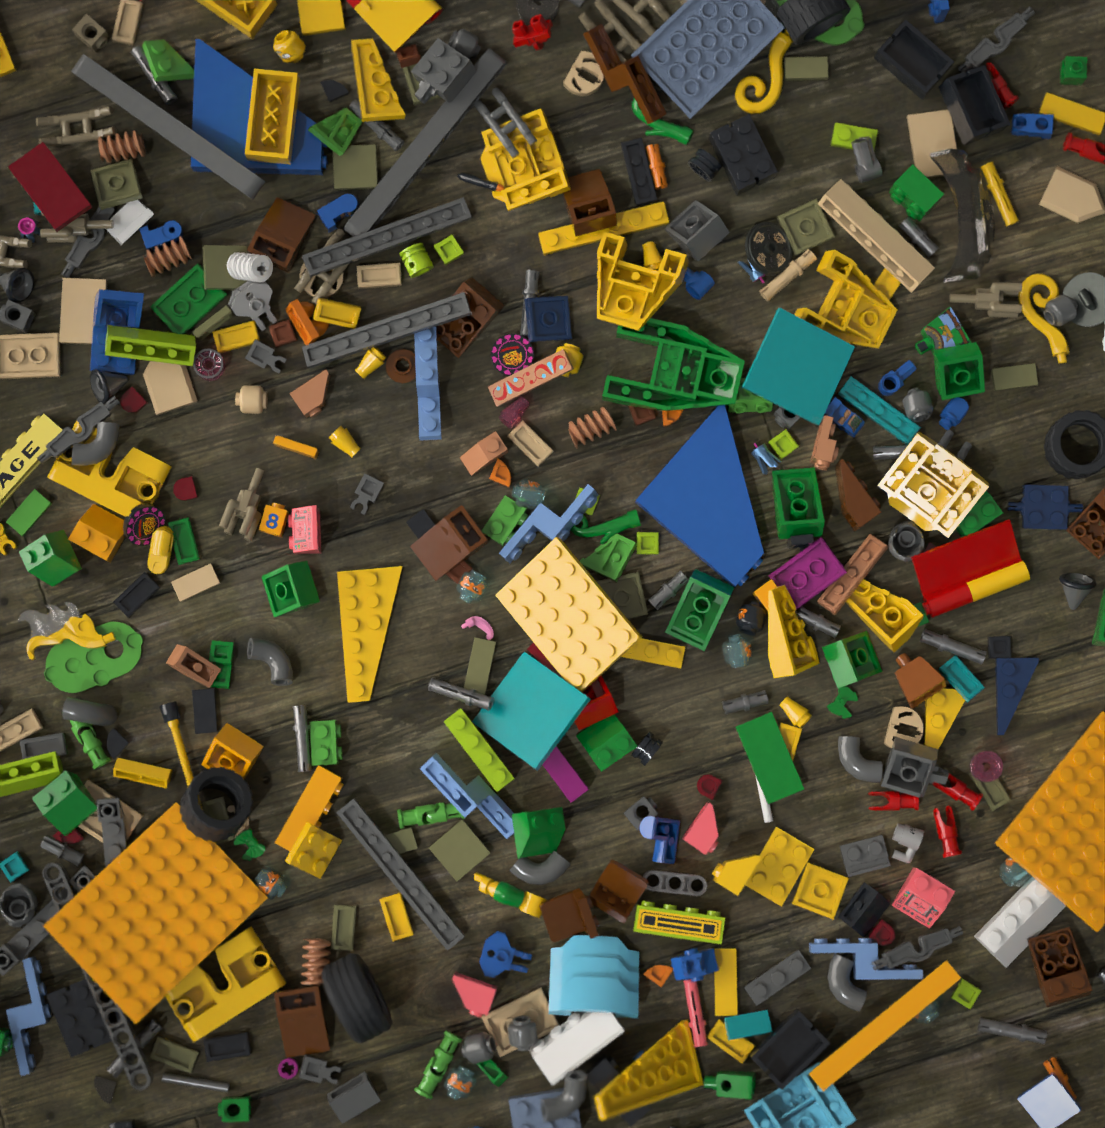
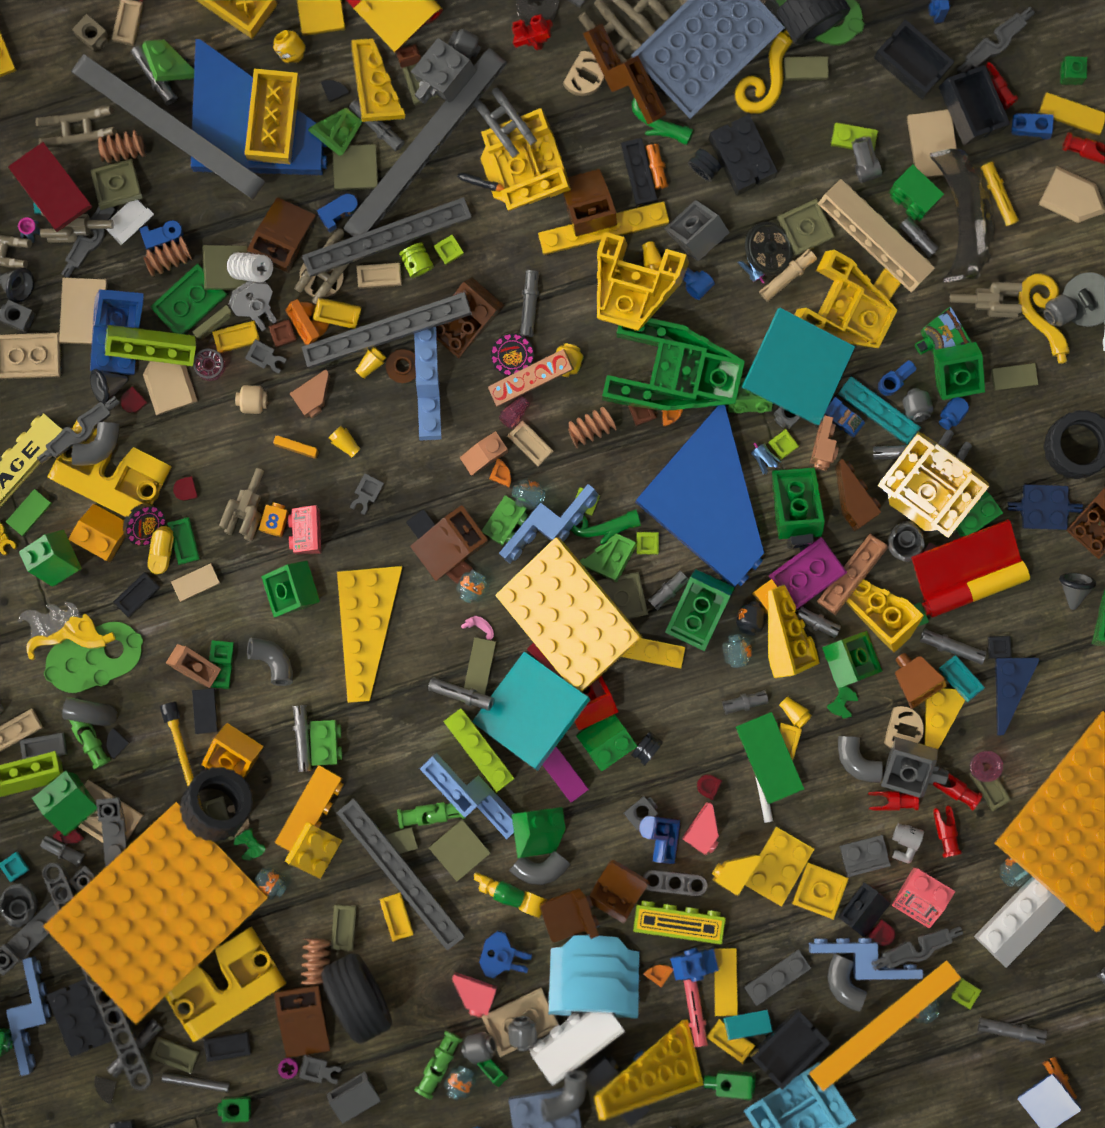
yellow piece [113,758,173,789] -> none
dark blue tile [525,296,572,342] -> none
reddish brown slope [1027,927,1092,1008] -> none

